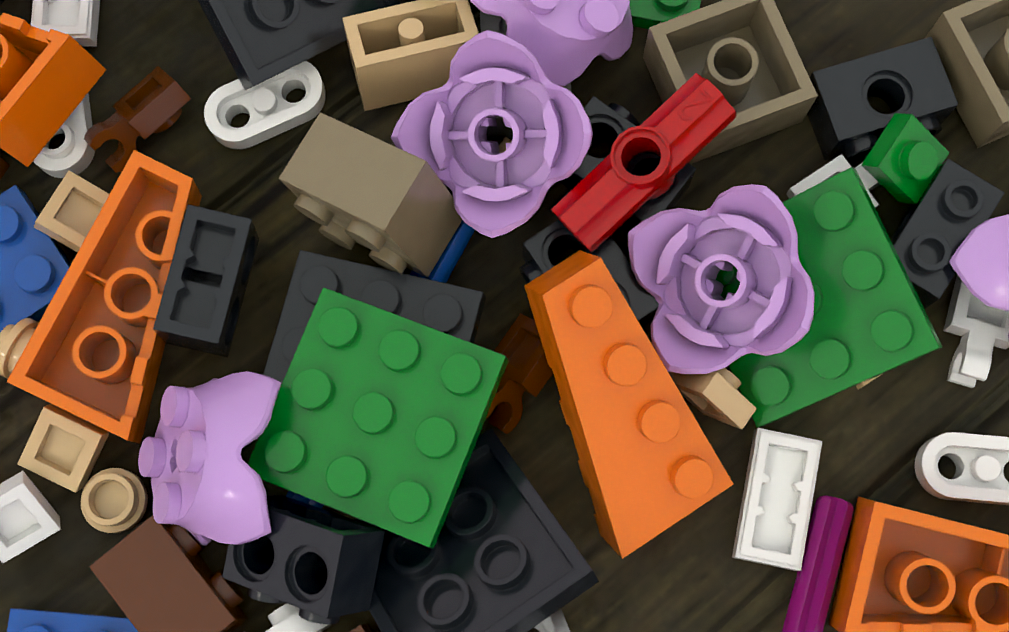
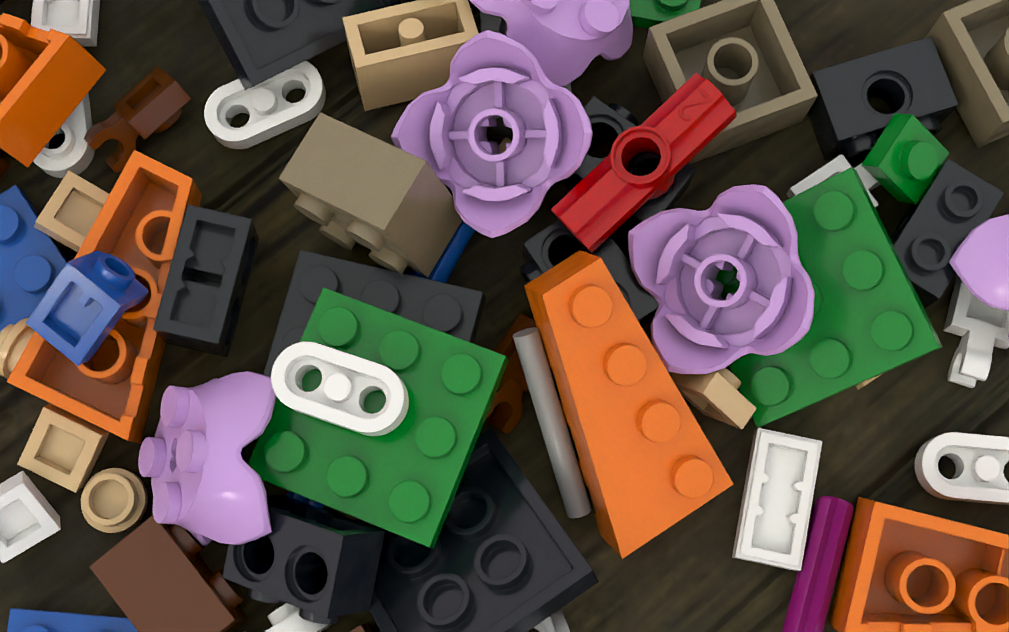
none -> blue bracket [26,250,148,366]
none -> white plate [271,342,409,436]
none -> light grey bar [513,327,592,518]

